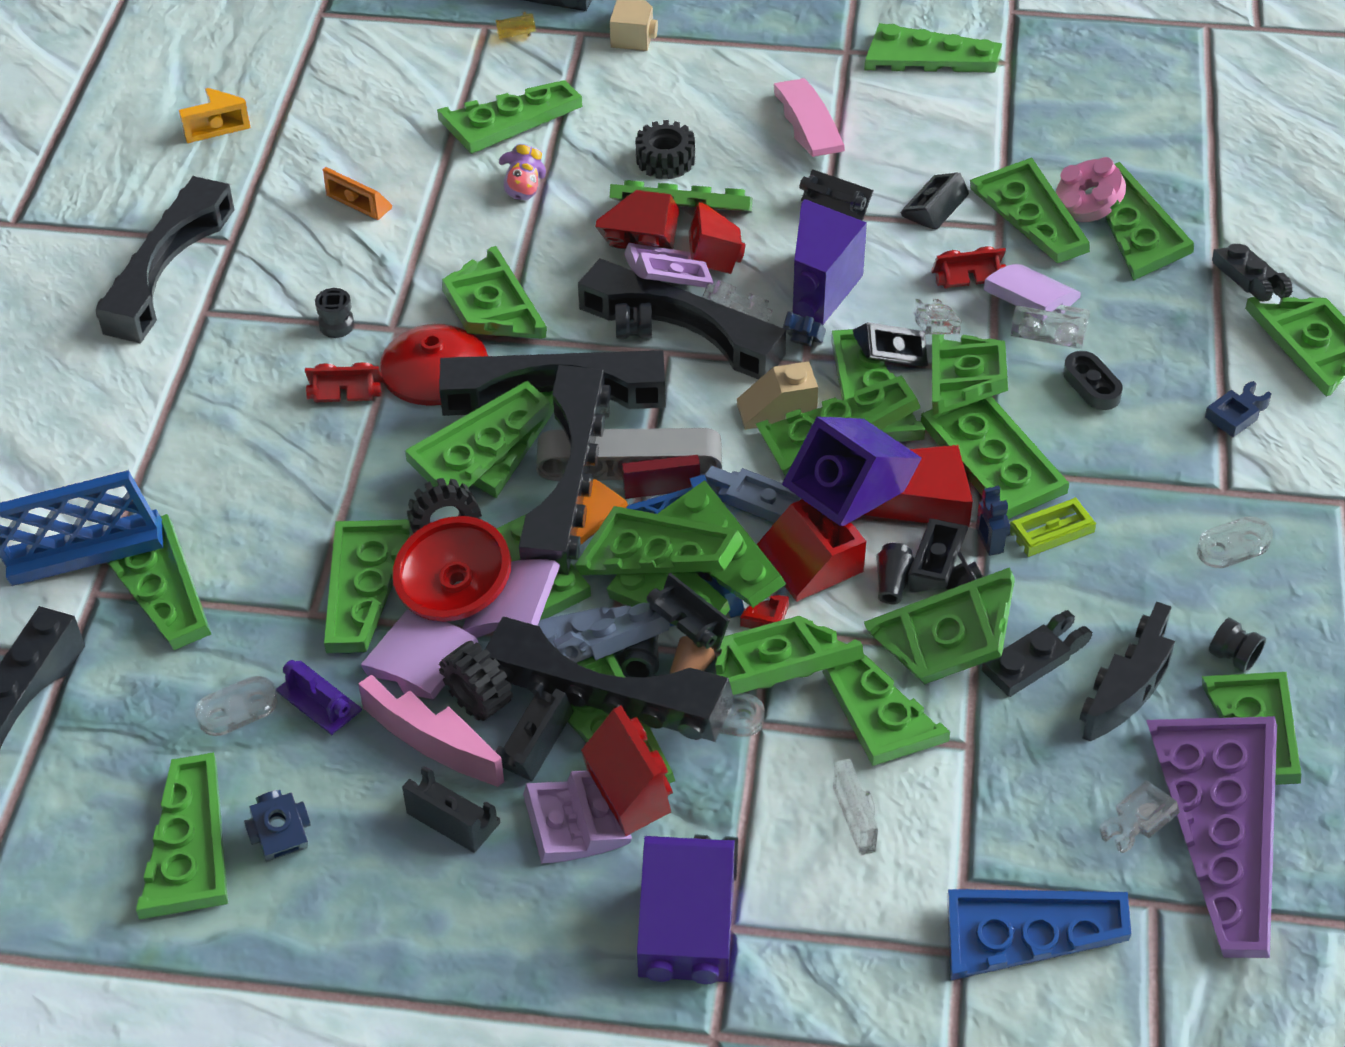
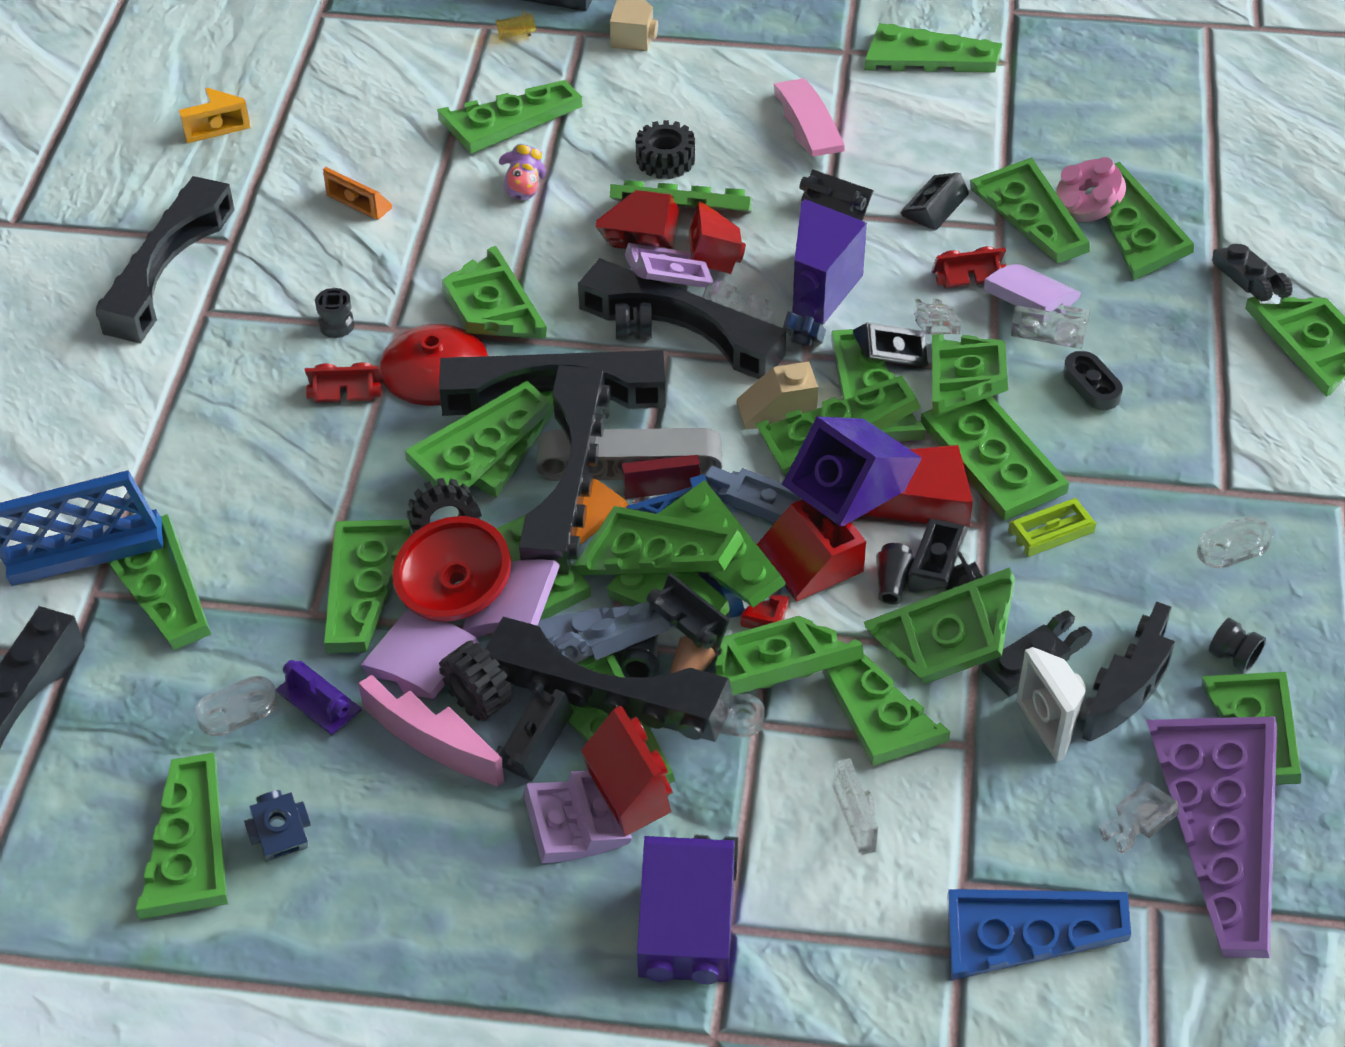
black hinge [402,766,500,853] -> none
dark blue plate [976,486,1010,556] -> none
dark blue plate [1205,381,1272,437] -> none
none -> white slope [1017,647,1086,762]

